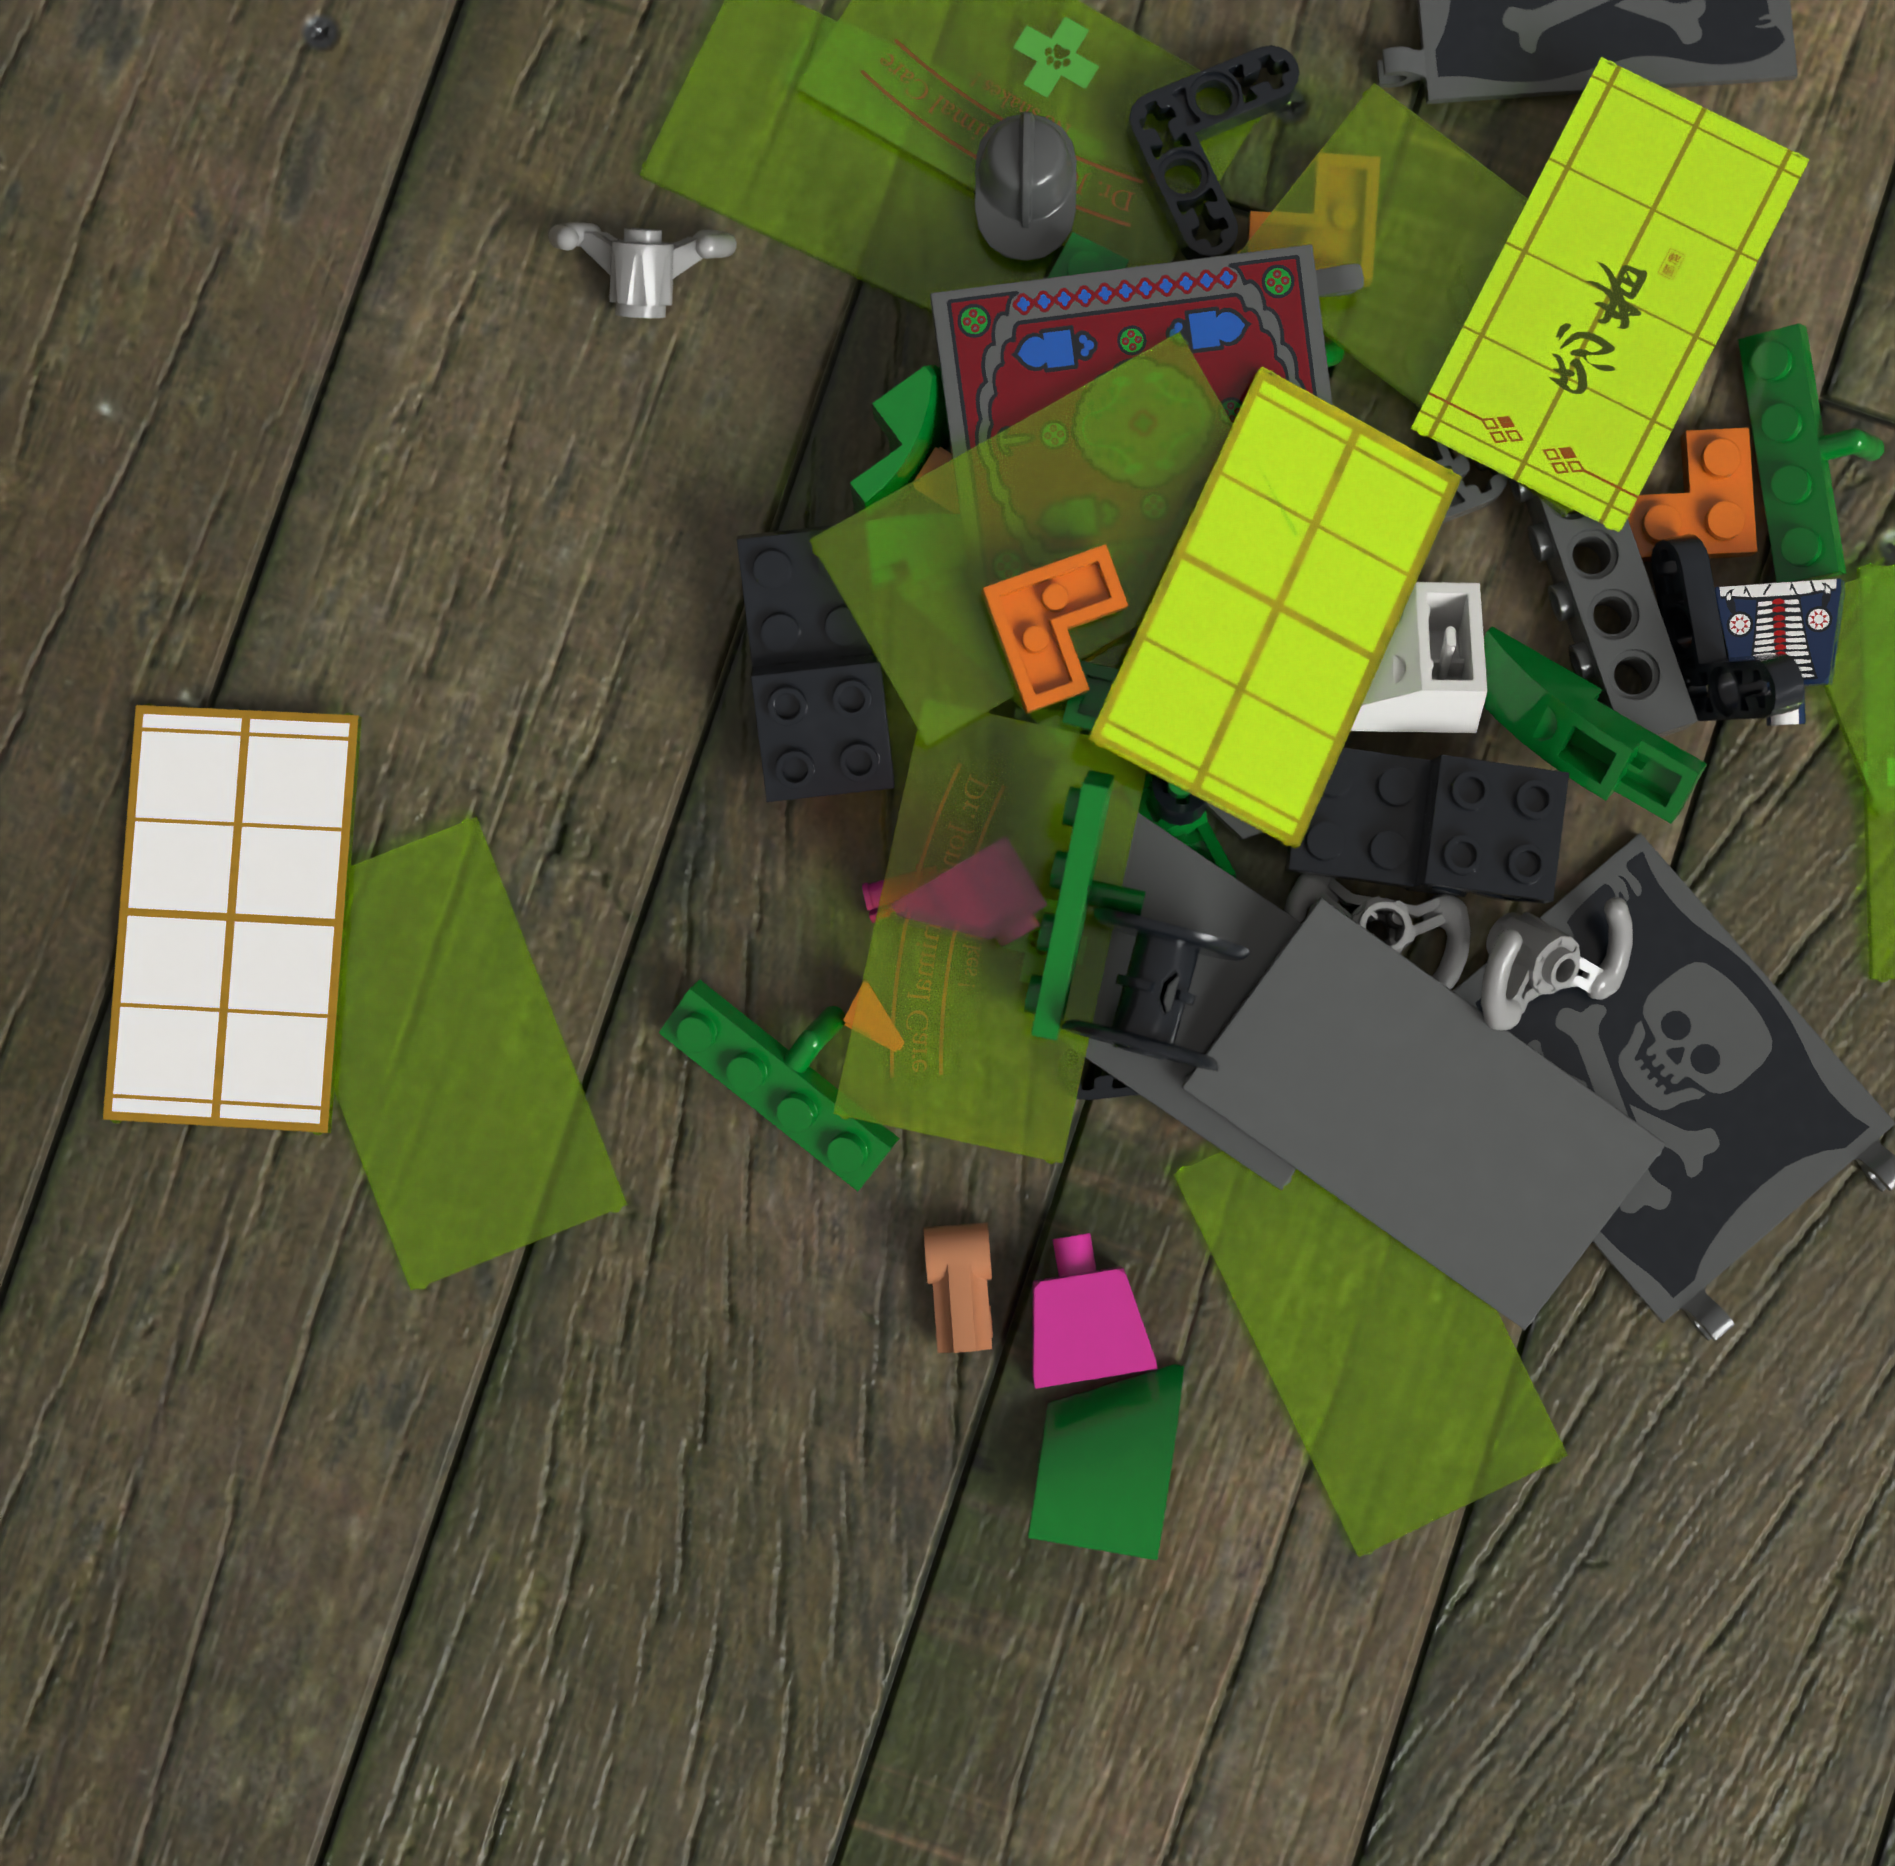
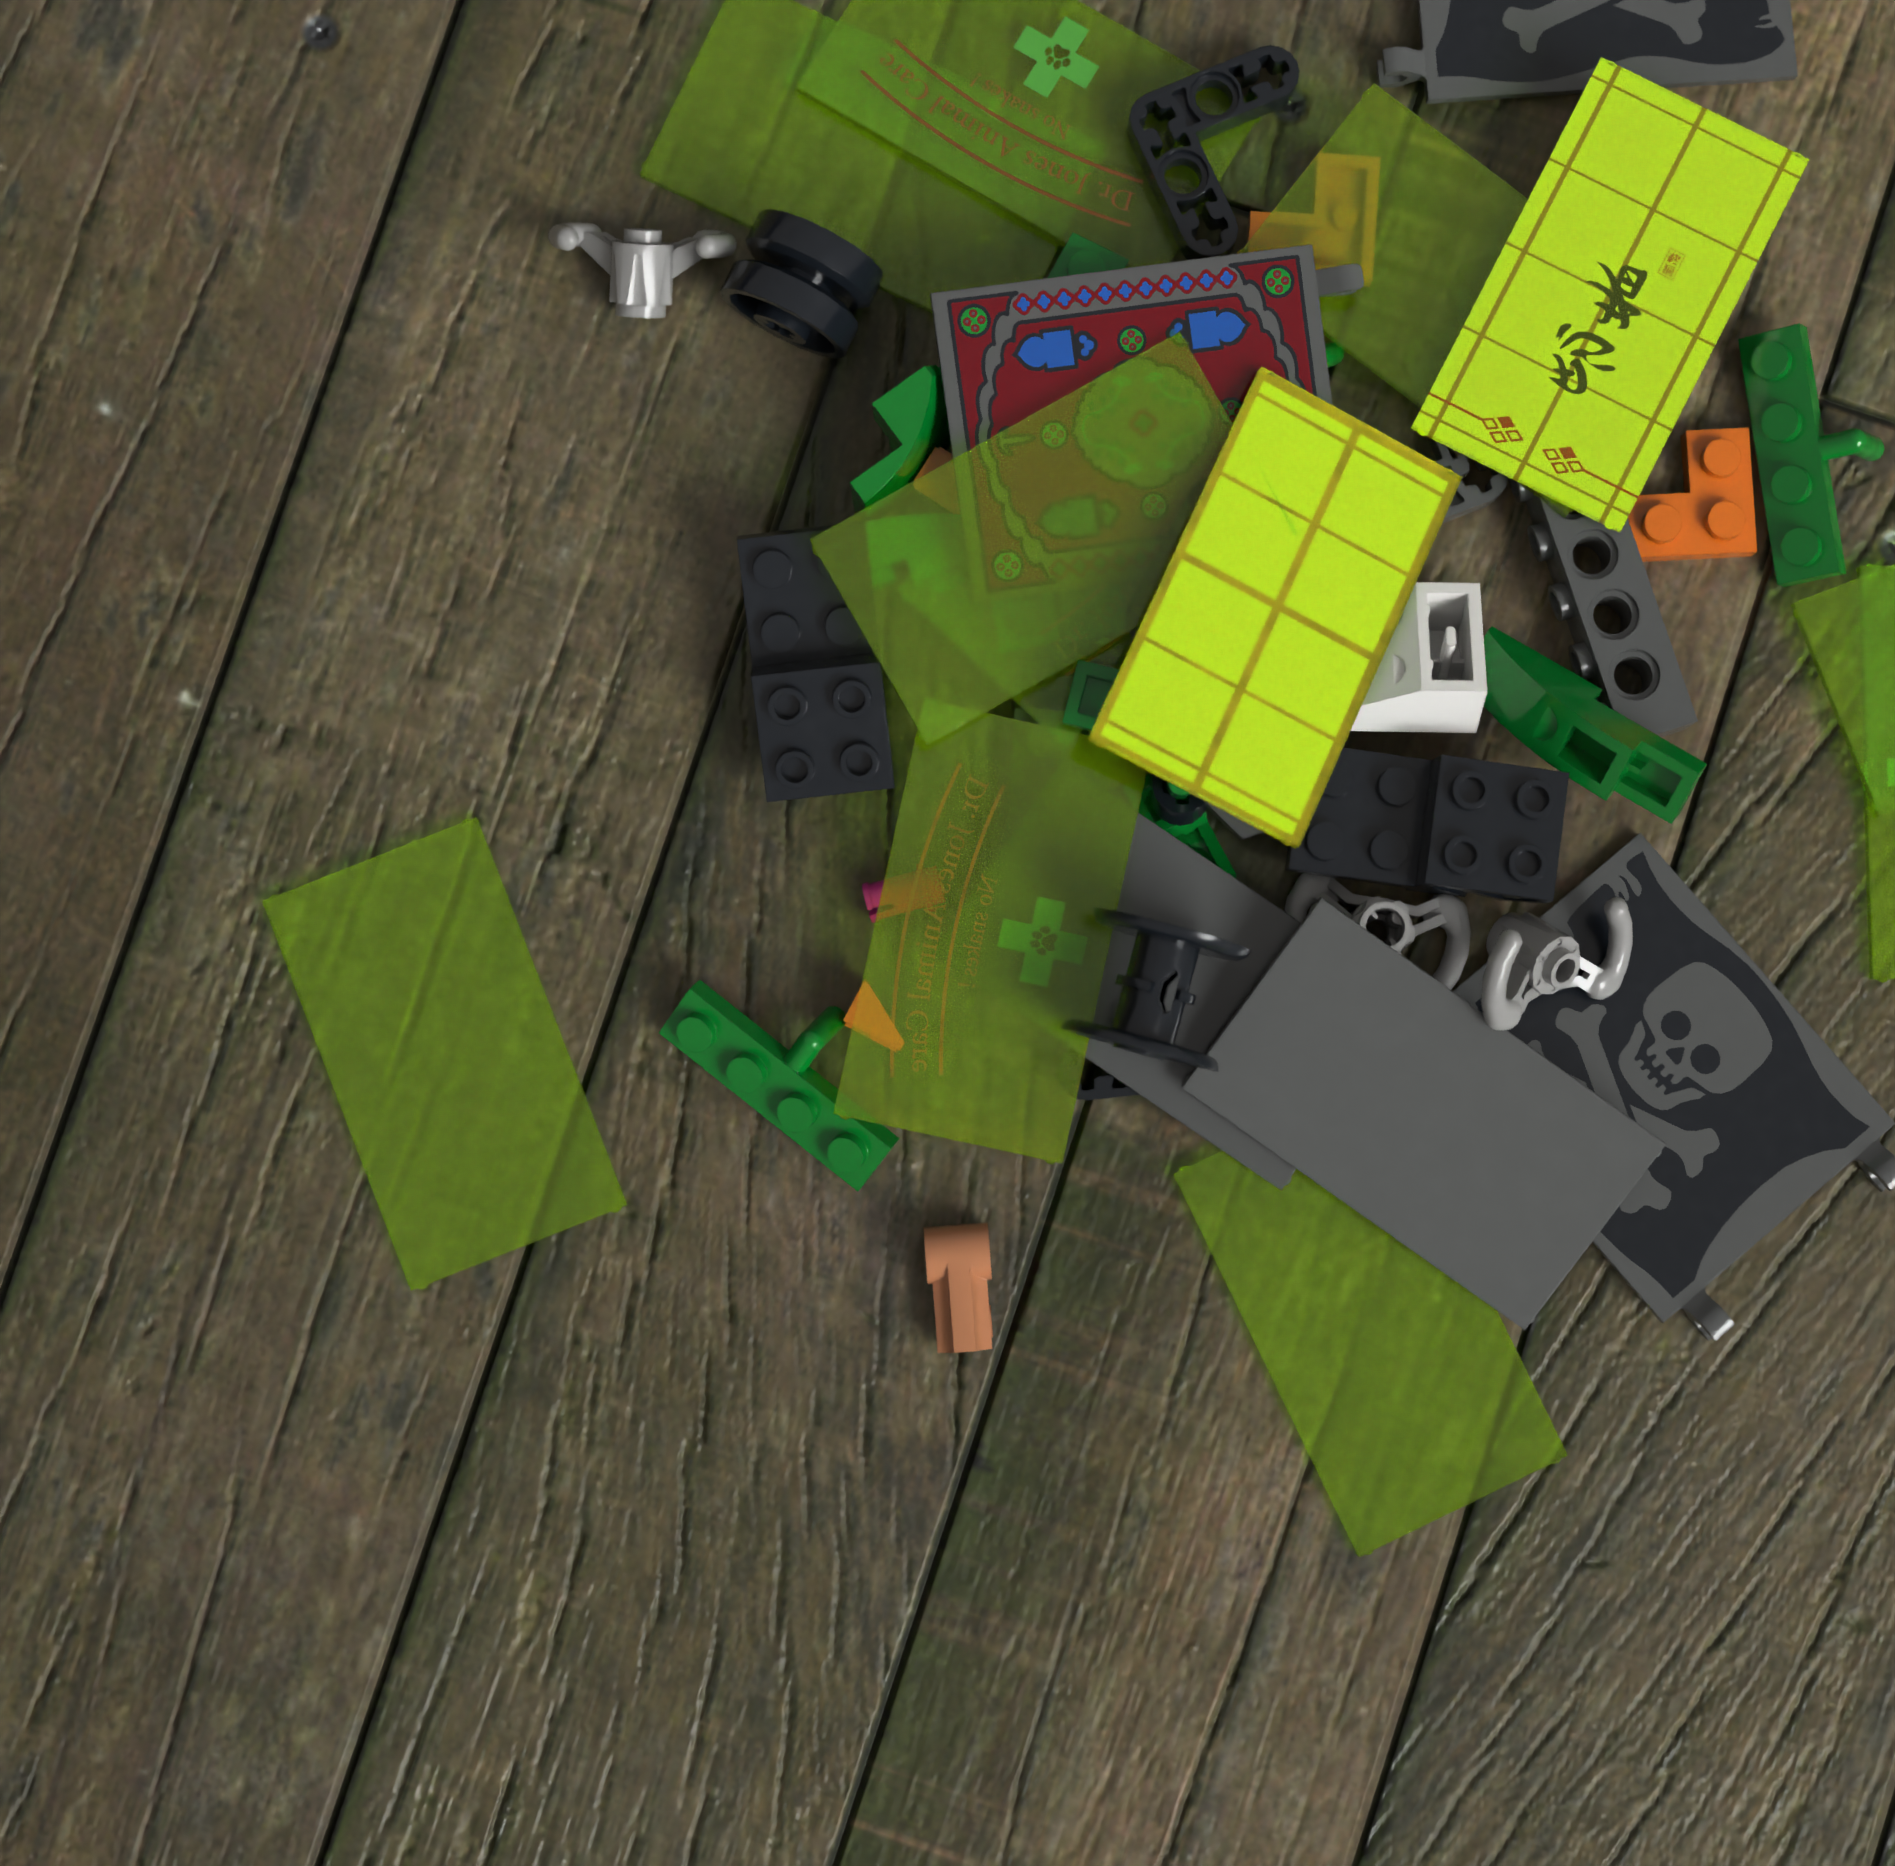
white piece [103,703,362,1136] -> none
clear pink slope [887,836,1047,947] -> none
dark grey piece [975,112,1076,261] -> none
orange plate [981,544,1129,714] -> none
green plate [1024,770,1146,1041] -> none
green slope [1027,1364,1184,1560] -> none
dark pink torso [1032,1233,1157,1389] -> none
black beam [1651,534,1805,721] -> none
torso [1715,578,1845,726] -> none
none -> black wheel [720,209,884,359]

